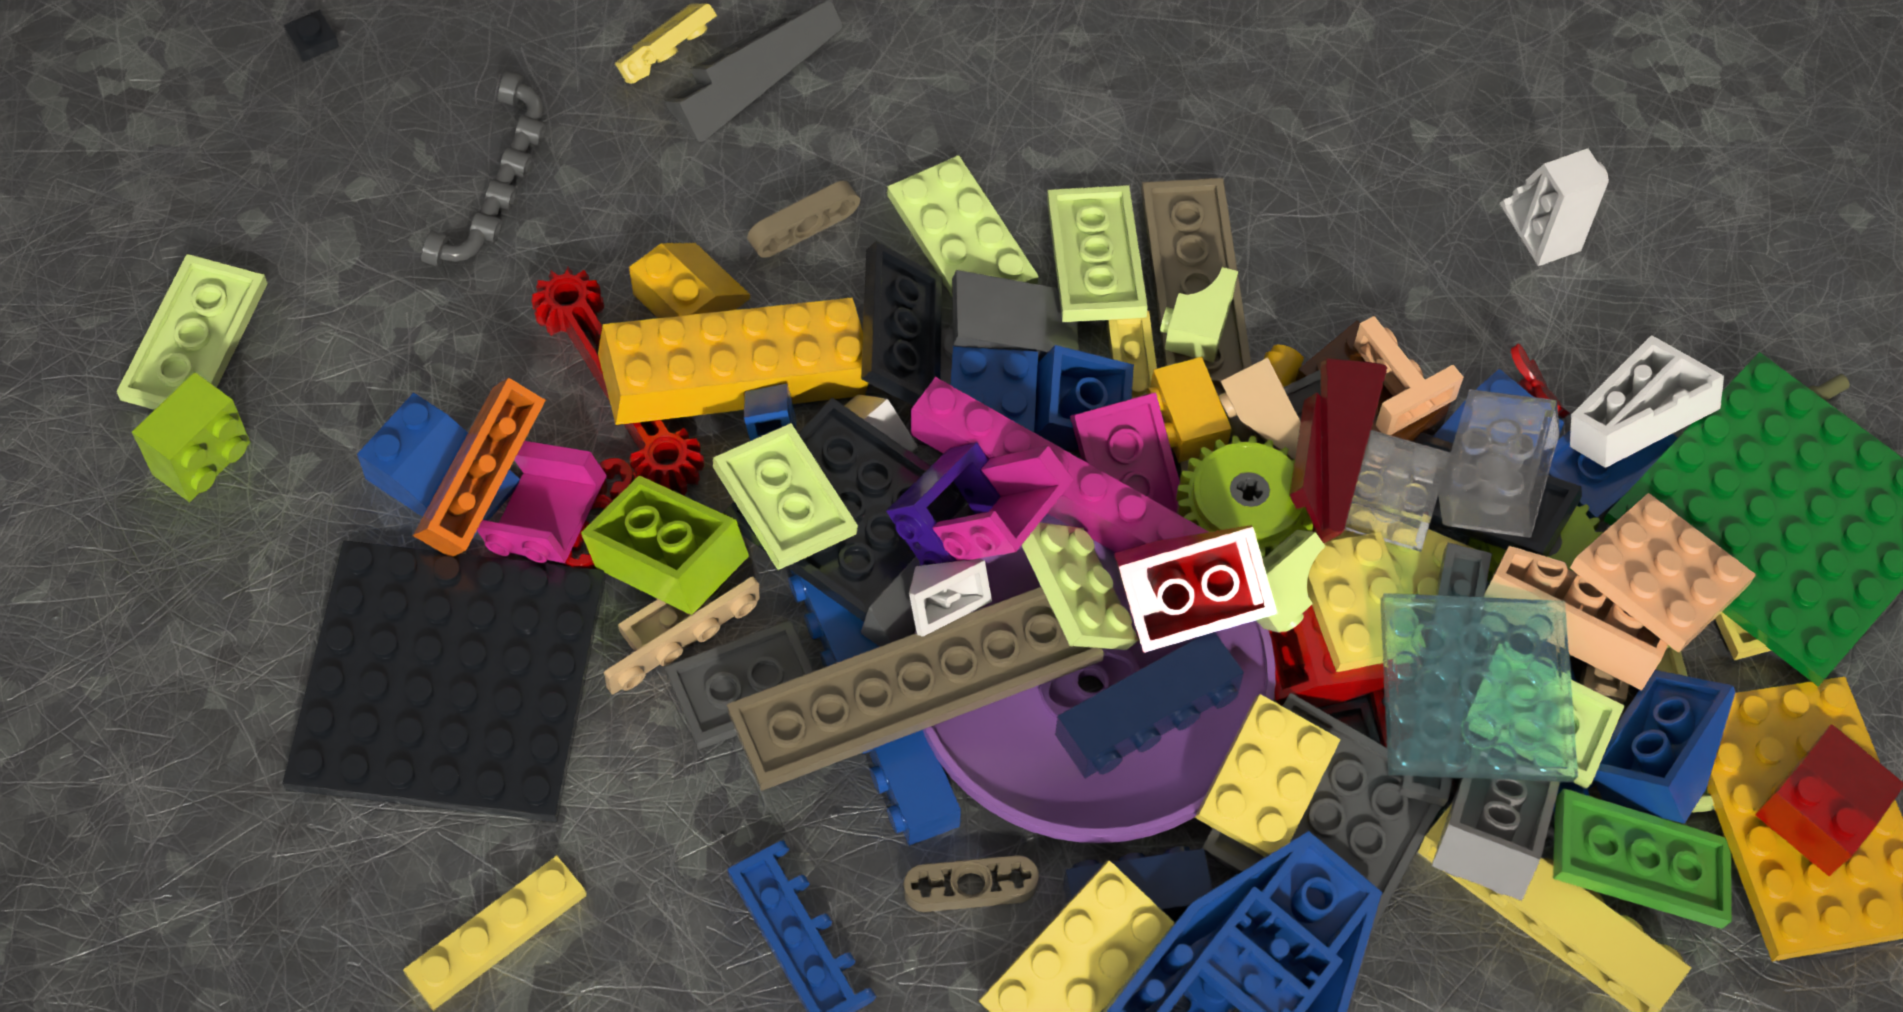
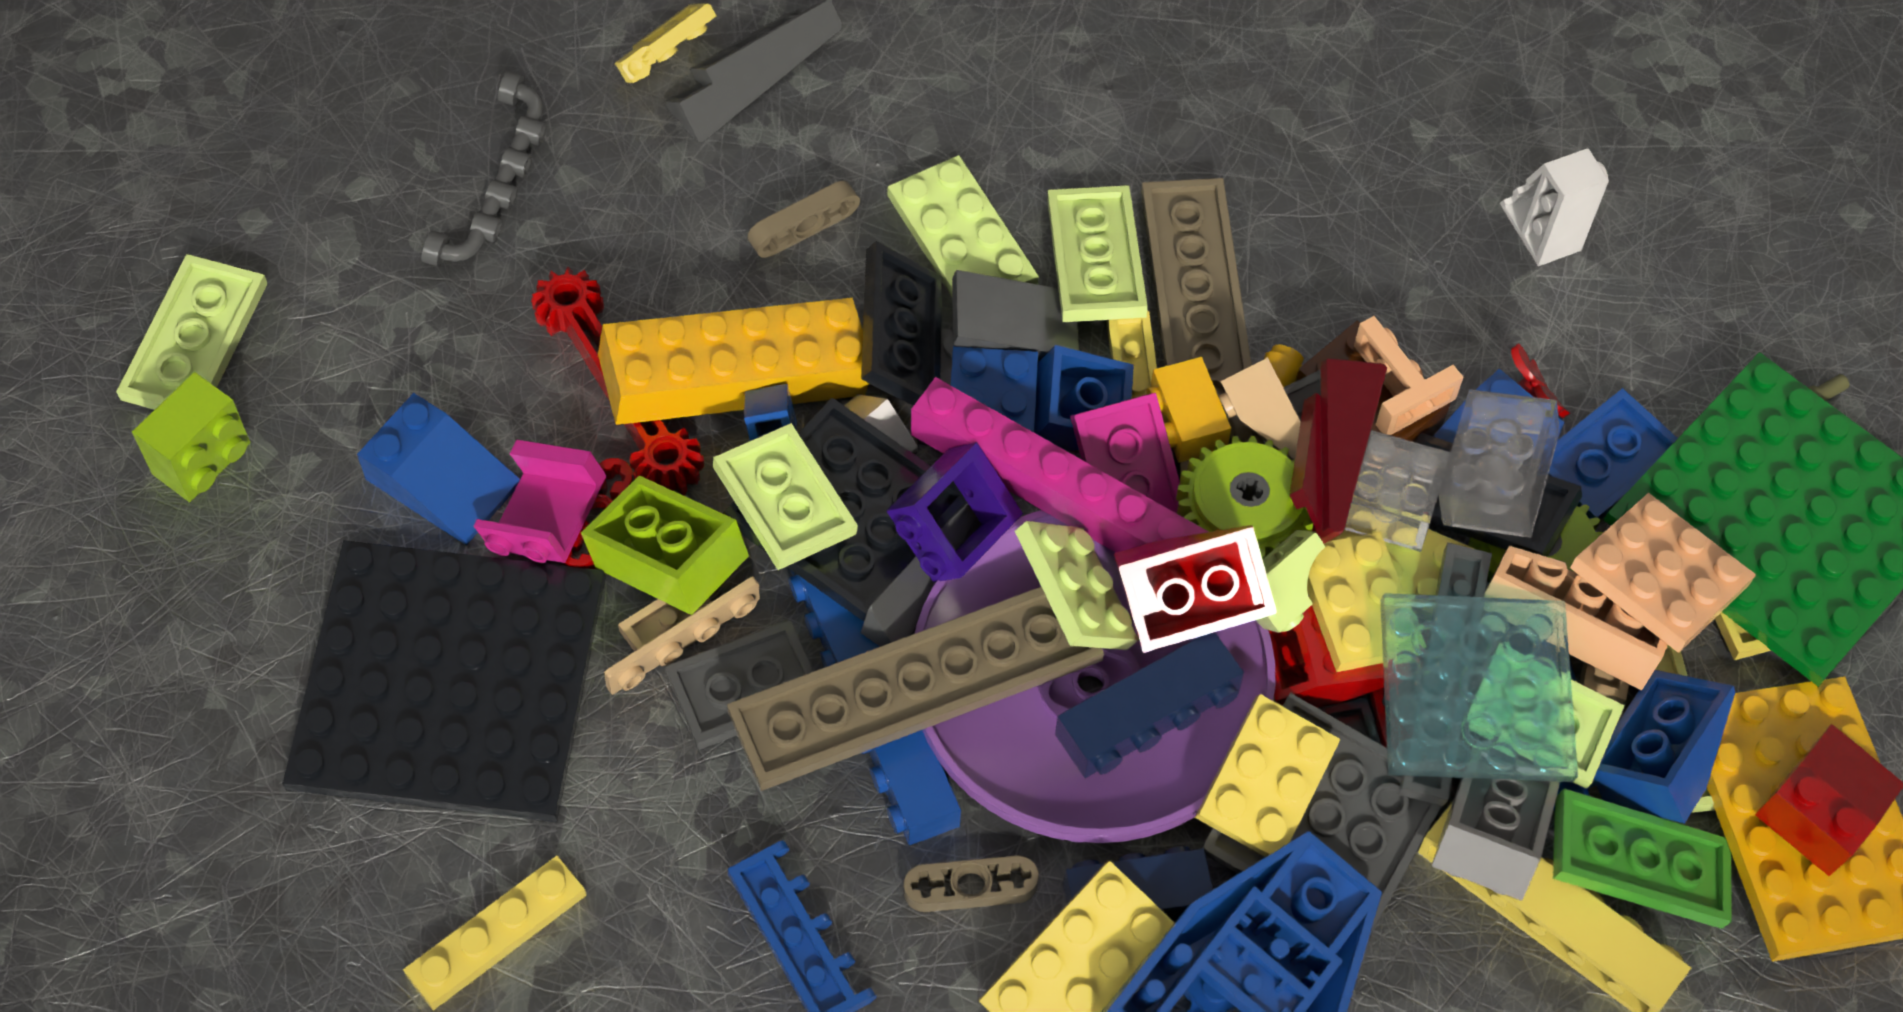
black plate [283,9,339,62] -> none
orange brick [413,377,546,557] -> none
yellow slope [629,243,750,318] -> none
white slope [909,559,992,637] -> none
dark pink panel [932,446,1073,561] -> none
yellowish green arch [1160,267,1238,362] -> none
white wedge [1570,335,1724,468] -> none

